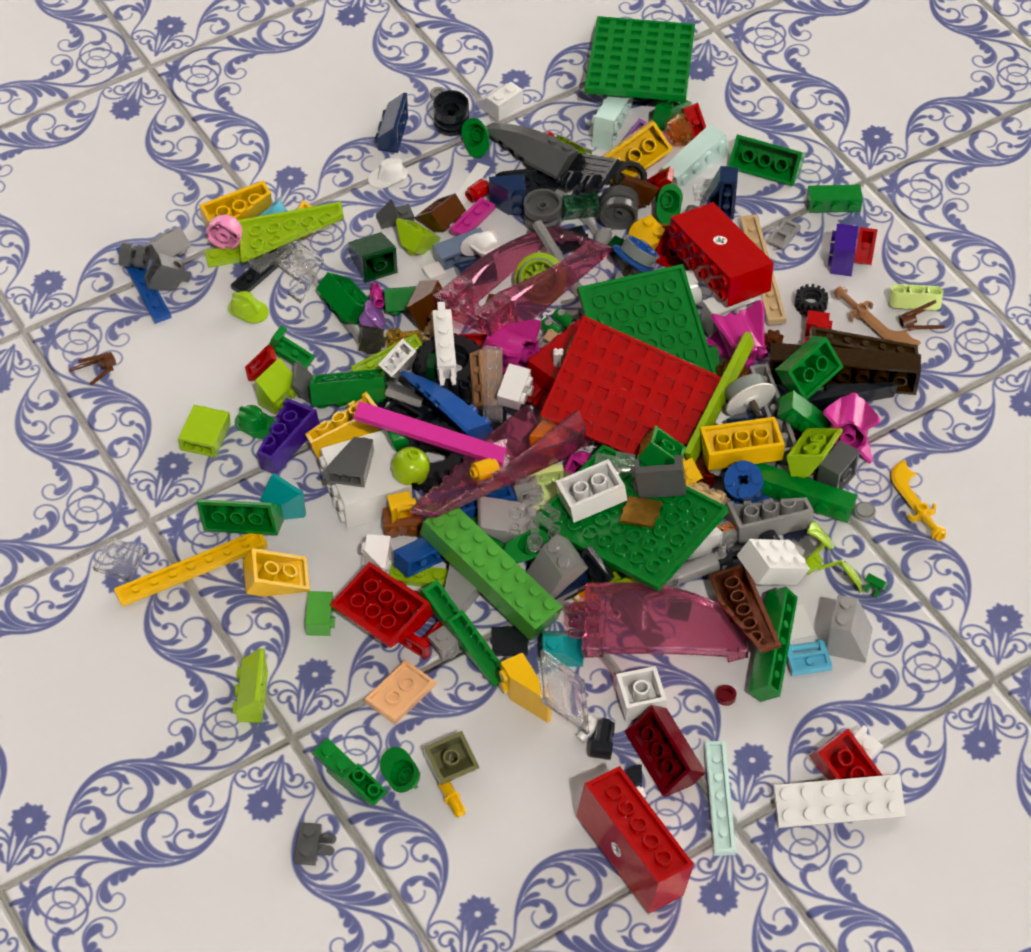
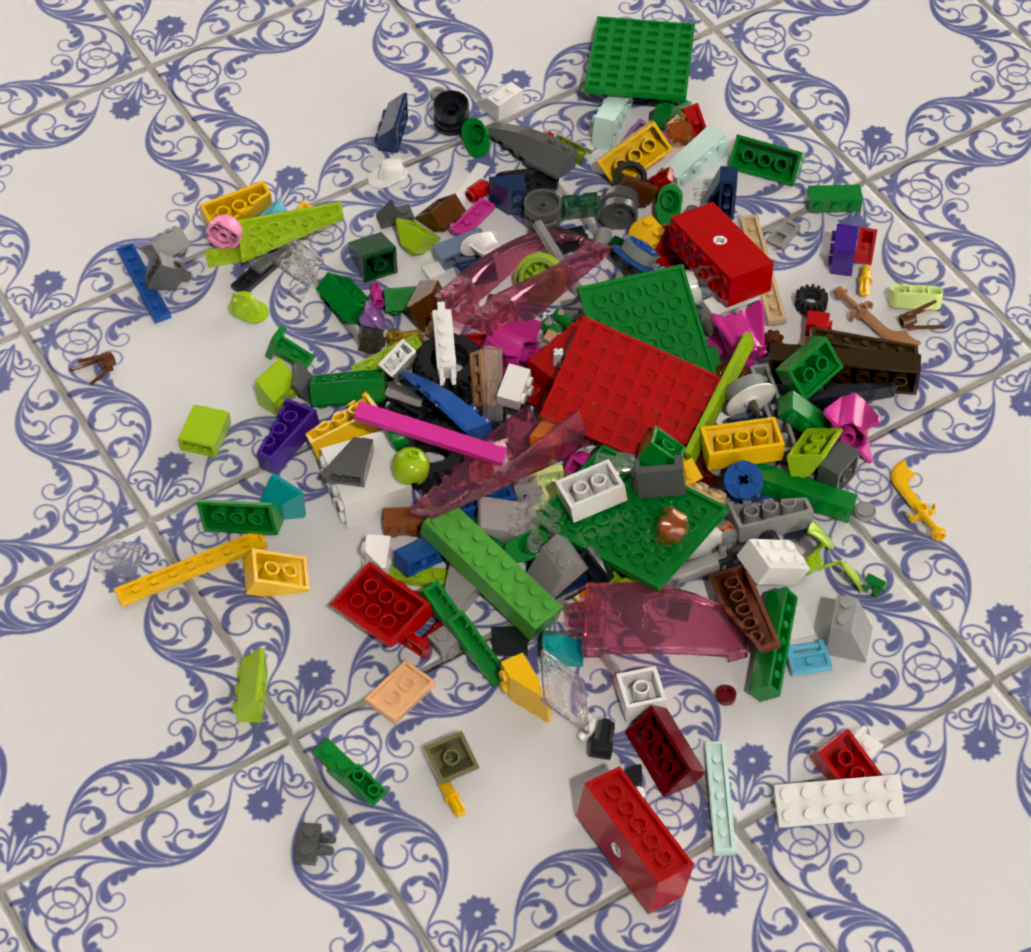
dark grey wheel [118,243,150,269] -> none
green piece [235,405,275,439] -> none
red slope [245,345,277,382] -> none
bright green brick [305,591,337,636] -> none
green piece [380,747,420,793] -> none
yellow window [387,491,417,524] -> none
dark green tile [427,353,436,380] -> none
yellow brick [469,458,500,482] -> none
black hinge [559,153,622,194] -> none
pearl gold piece [619,496,662,529] -> none
none -> clear orange cone [656,506,689,545]
none -> yellow axle [858,265,872,297]

